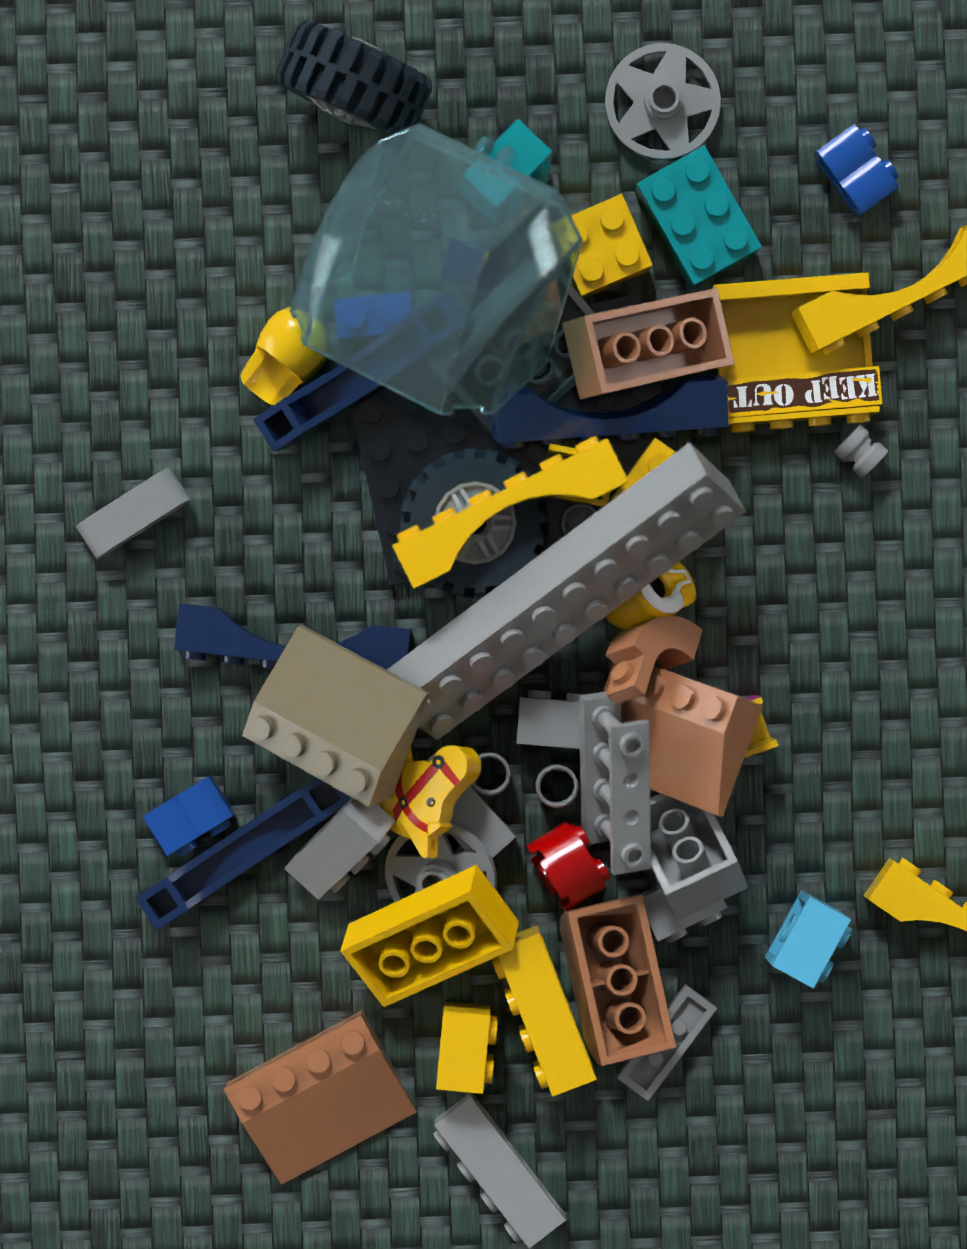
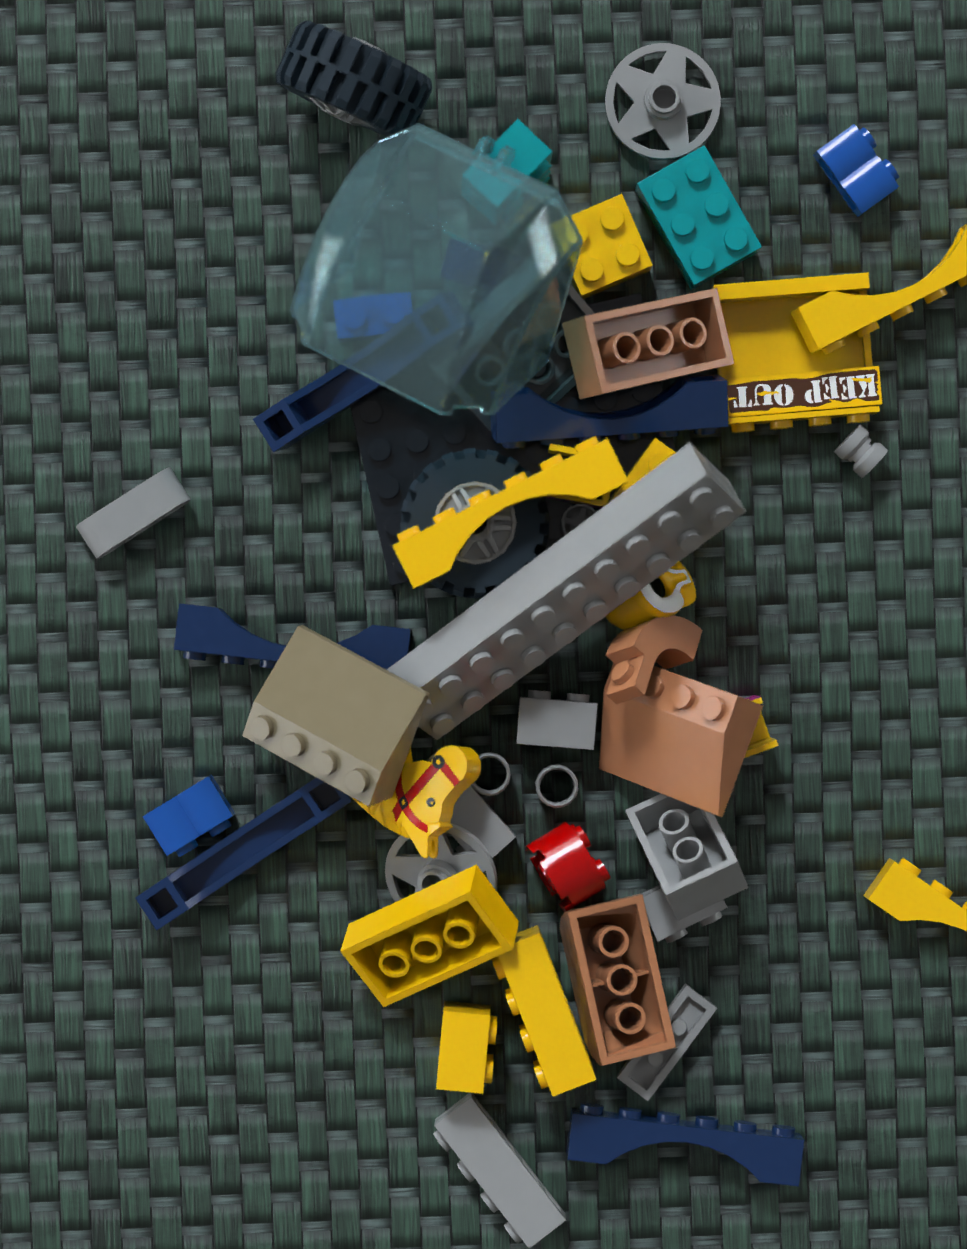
nougat slope [224,1010,417,1185] -> none
yellow piece [241,307,330,405] -> none
light grey brick [284,798,395,900] -> none
light grey fence [579,691,651,875] -> none
medium azure brick [765,890,852,989] -> none
none -> dark blue arch [566,1103,804,1187]

